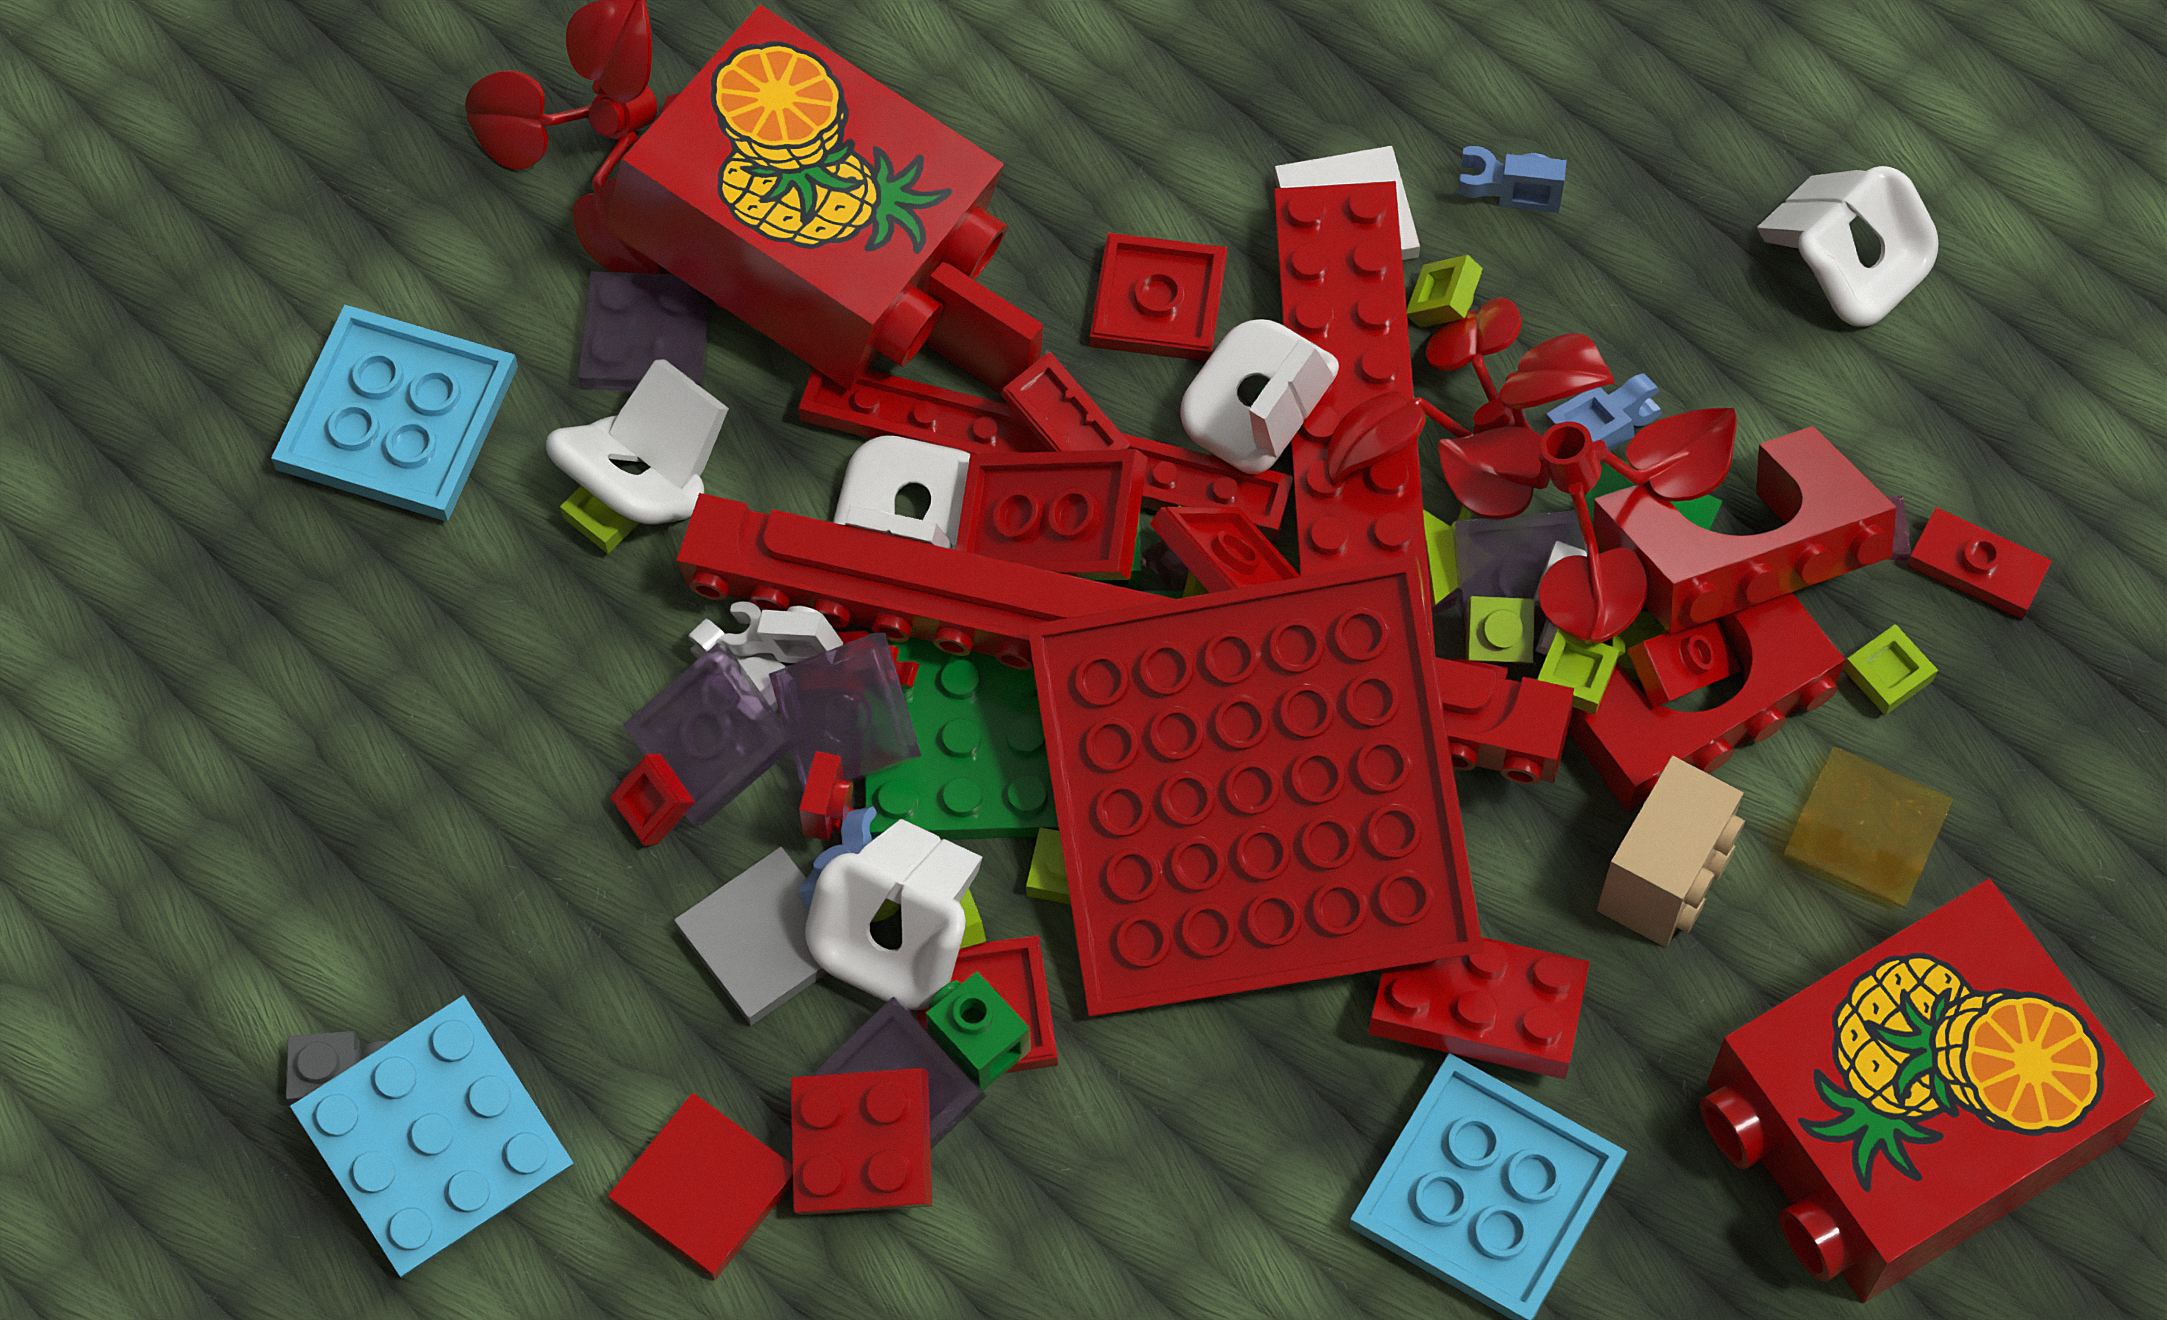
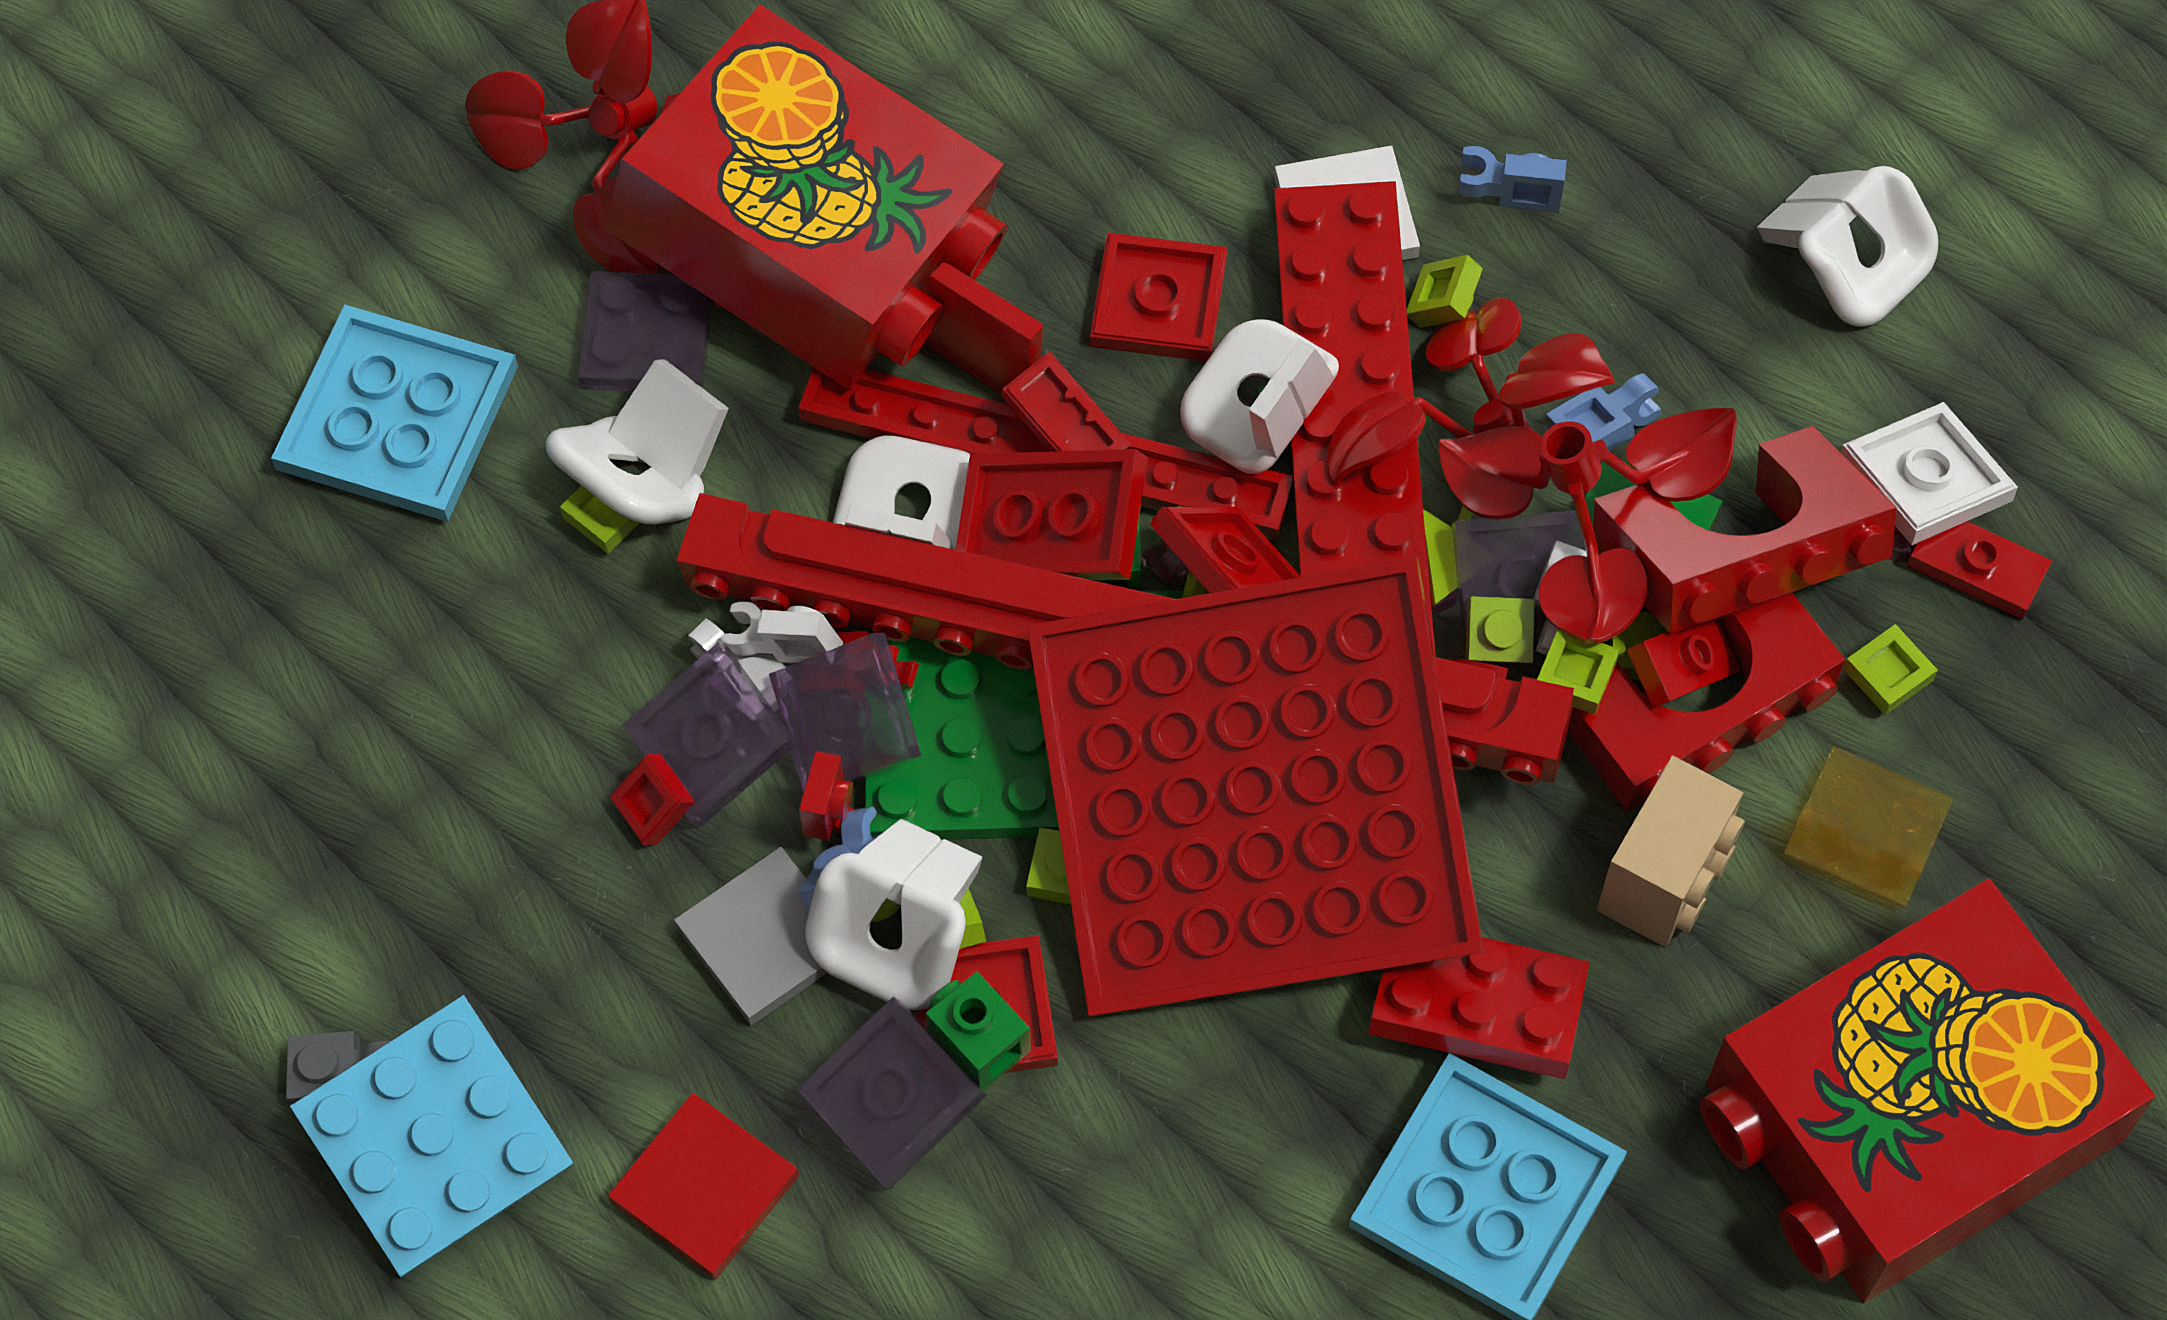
red plate [791,1068,932,1215] -> none
none -> white tile [1840,402,2018,545]

